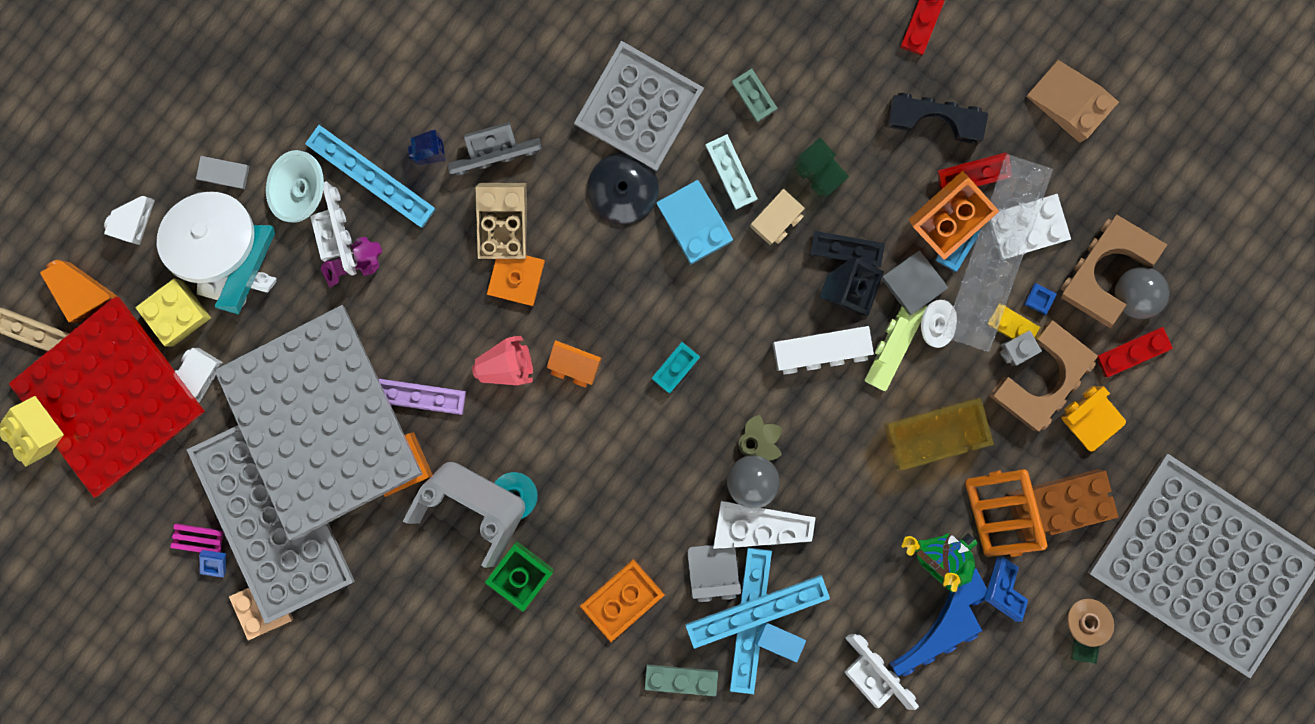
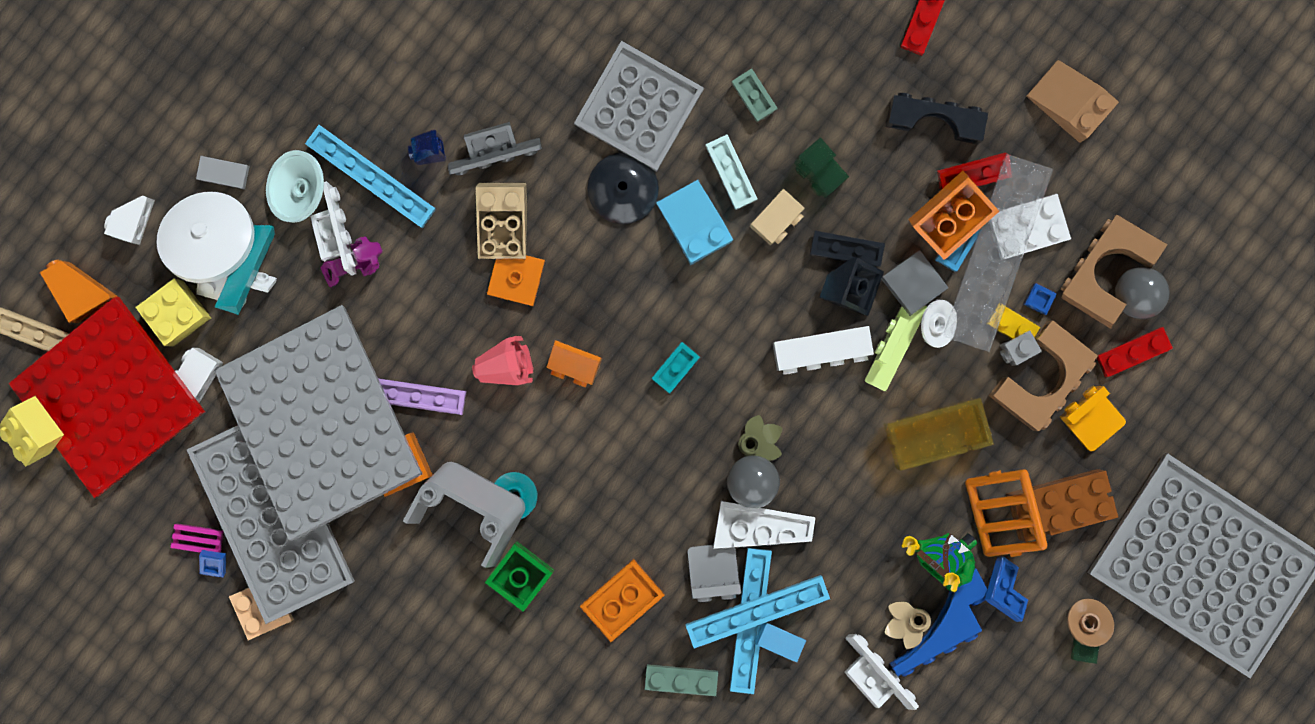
none -> tan plate [885,602,931,649]

